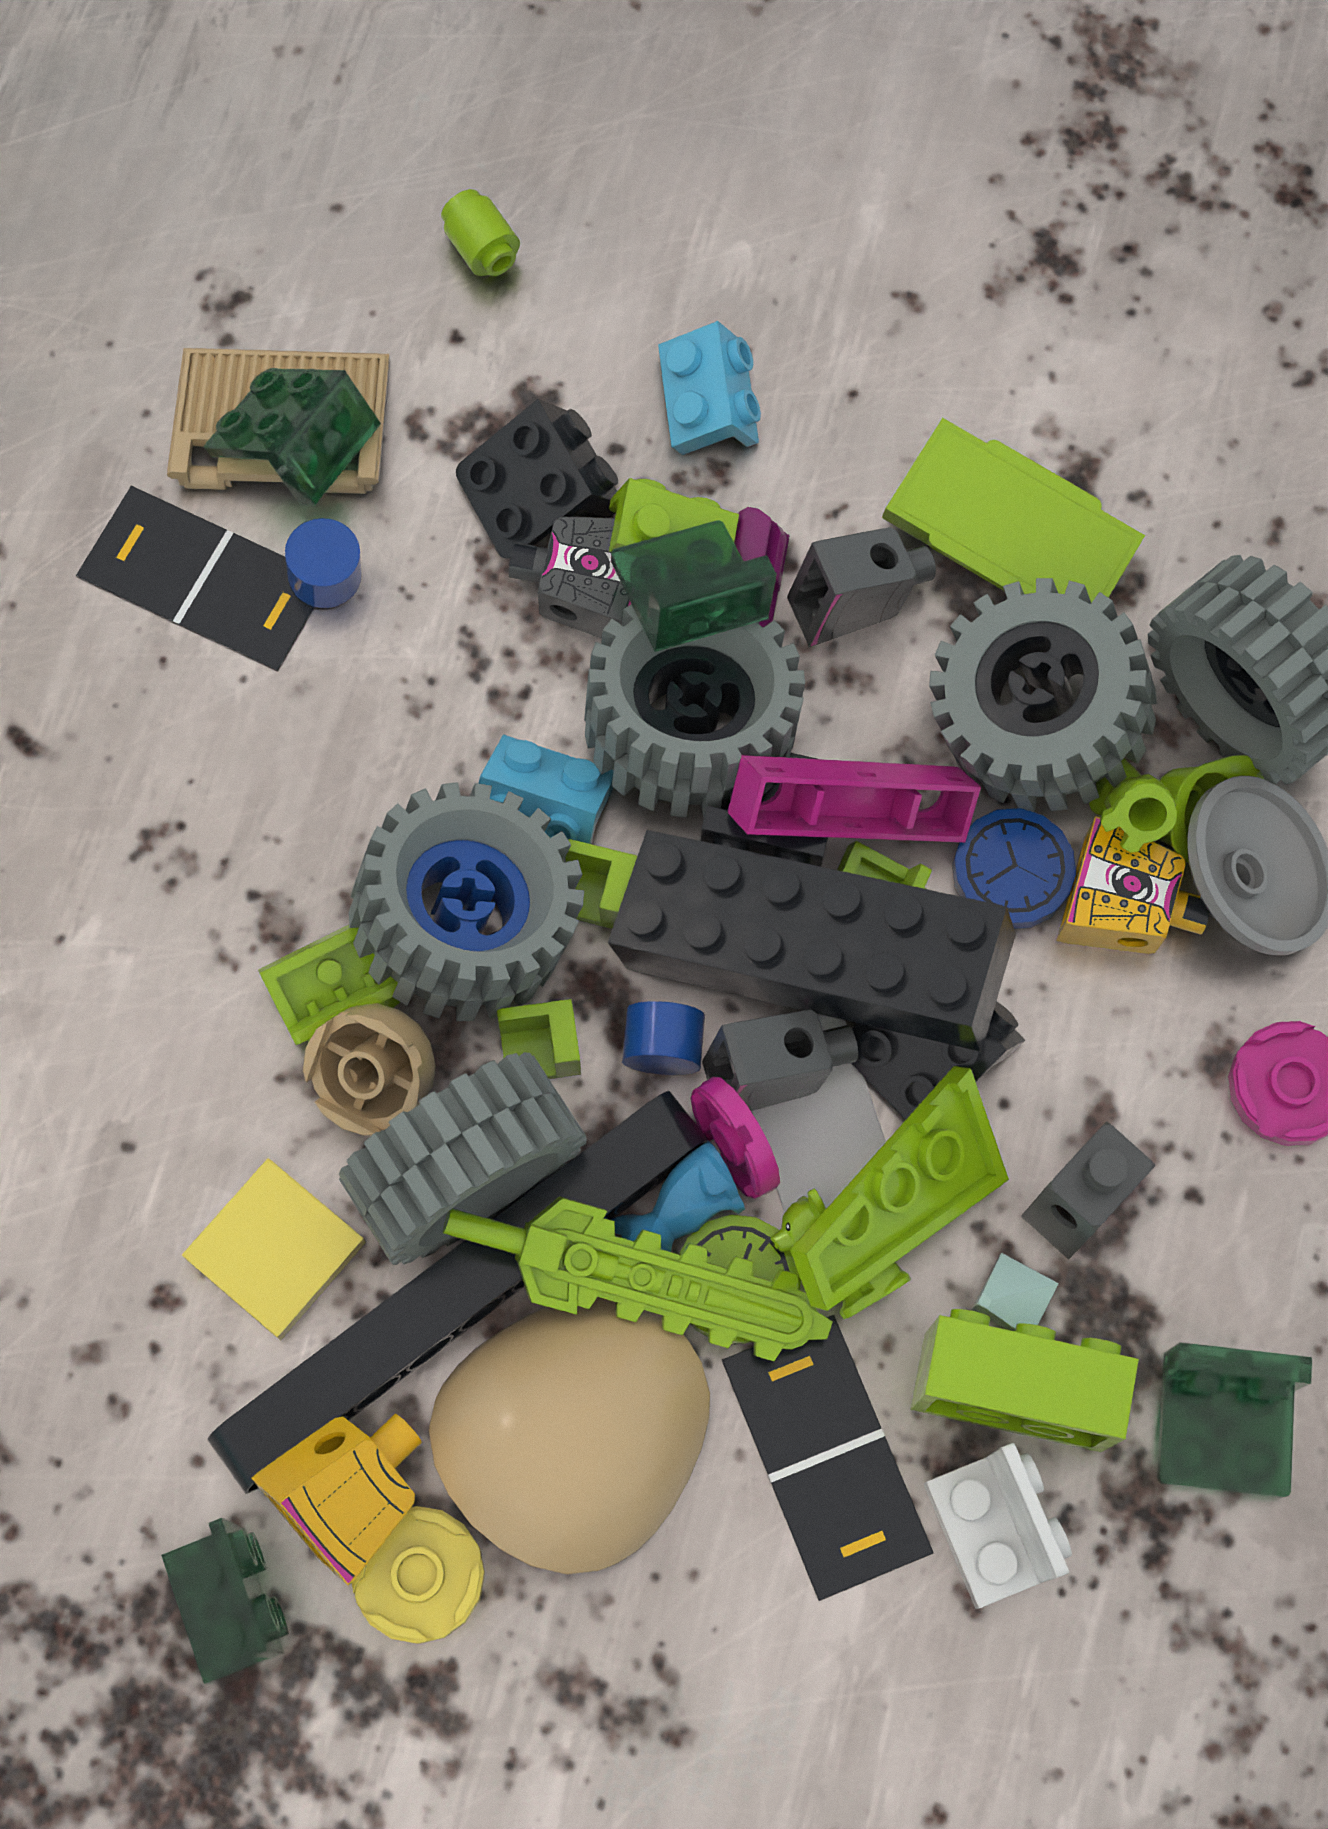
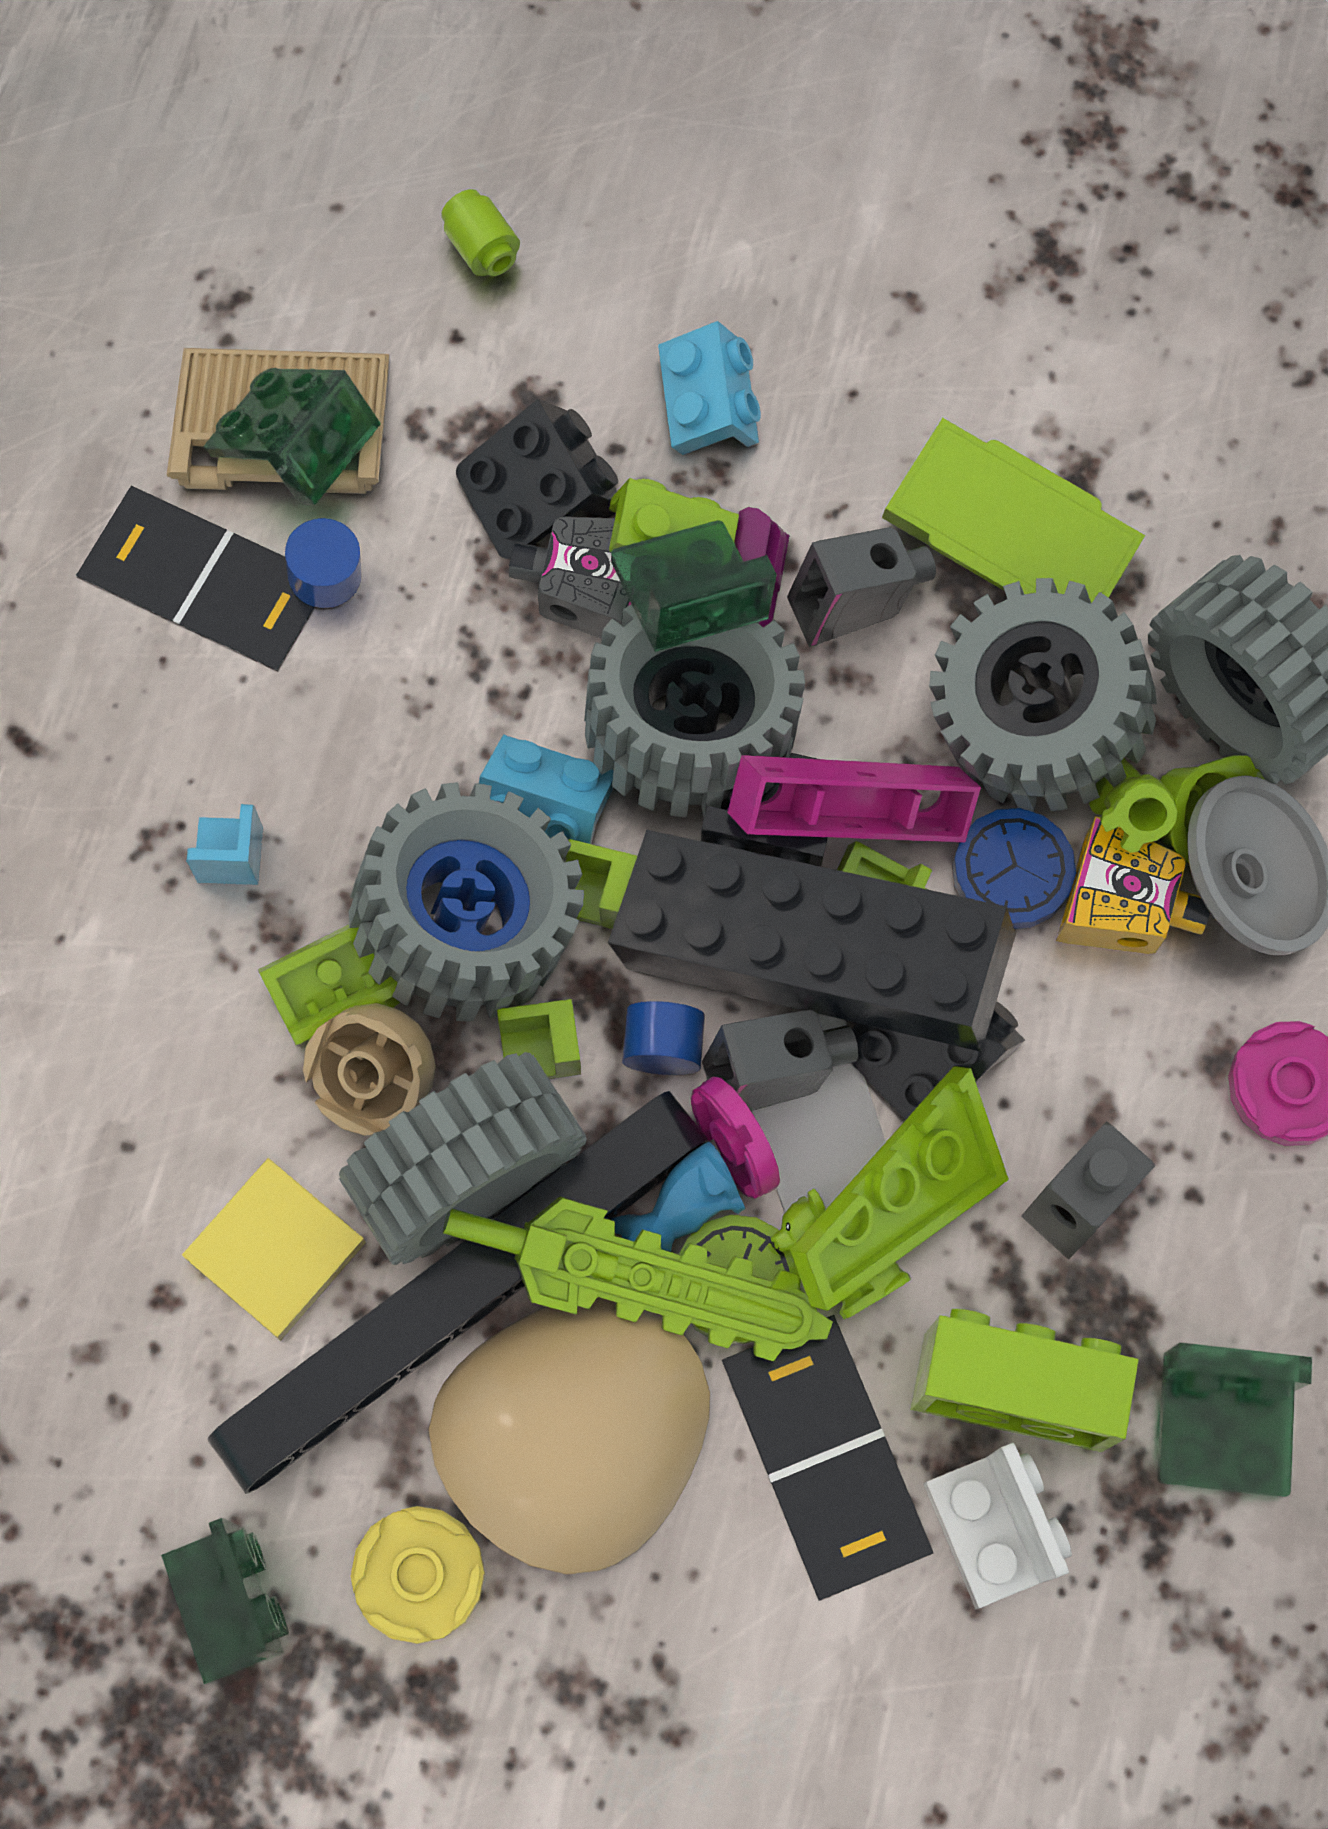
yellow torso [251,1413,422,1585] -> none
light aqua slope [972,1253,1059,1331] -> none
none -> medium azure panel [186,804,263,885]

